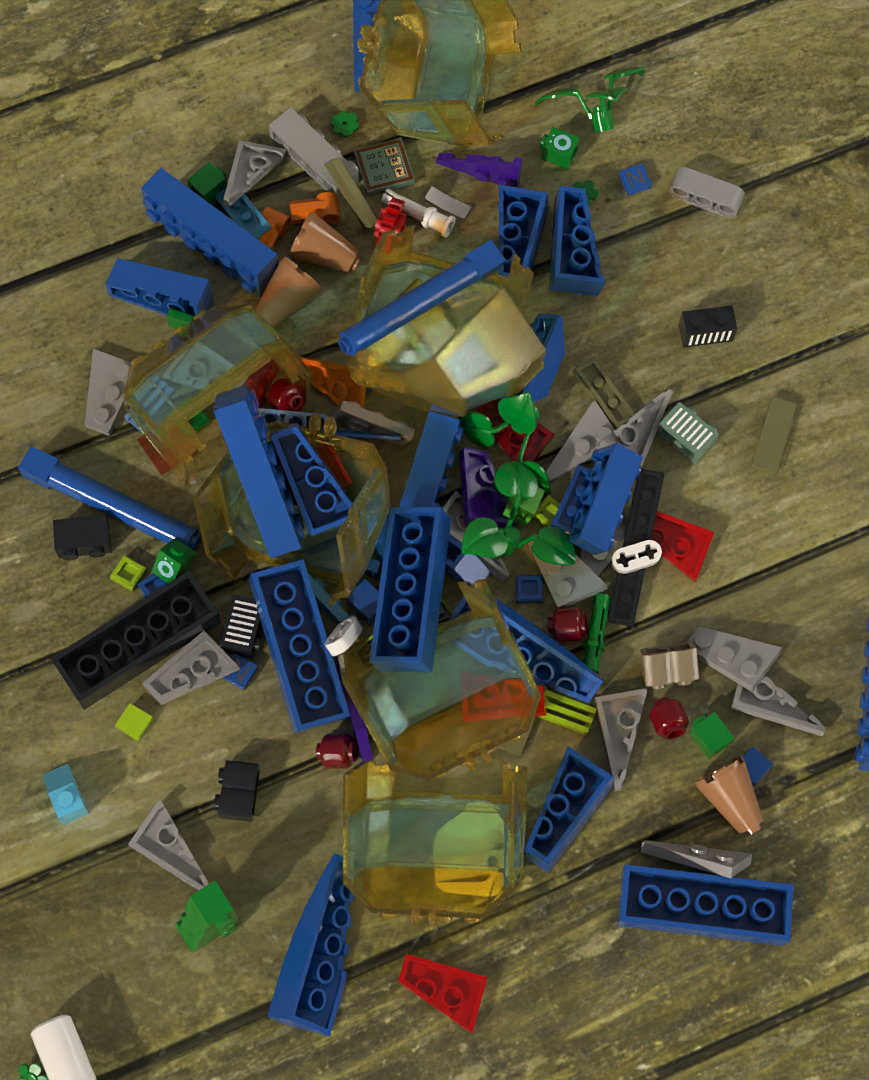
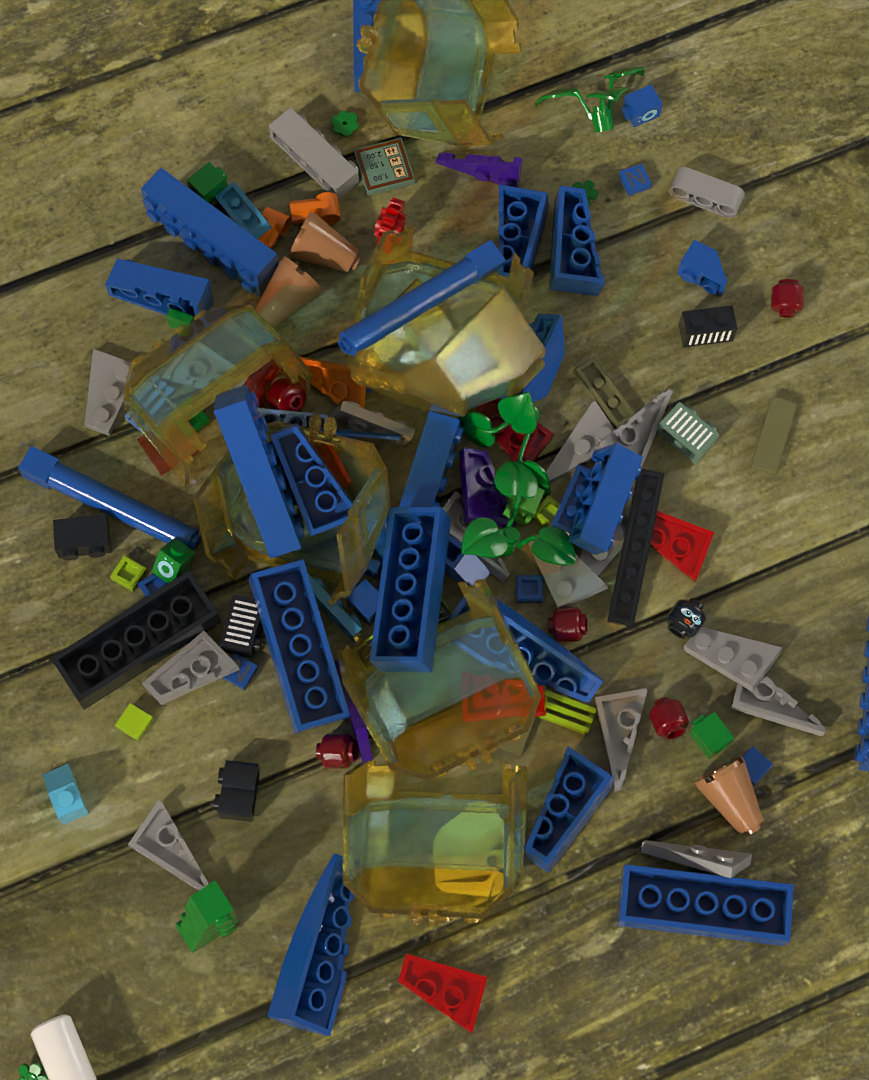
light grey wing [223,140,286,207] -> none
olive tile [324,157,377,229] -> none
white beam [324,616,363,656] -> none
white pin [381,189,456,238] -> none
white sticker [425,186,471,218] -> none
green brick [539,127,580,170] -> none
green pin [584,593,611,674] -> none
white beam [612,540,662,574] -> none
dark tan brick [640,642,700,689] -> none
none -> blue brick [622,85,663,128]
none -> black head [666,598,706,639]
none -> blue slope [677,239,727,297]
none -> dark red head [771,279,805,318]

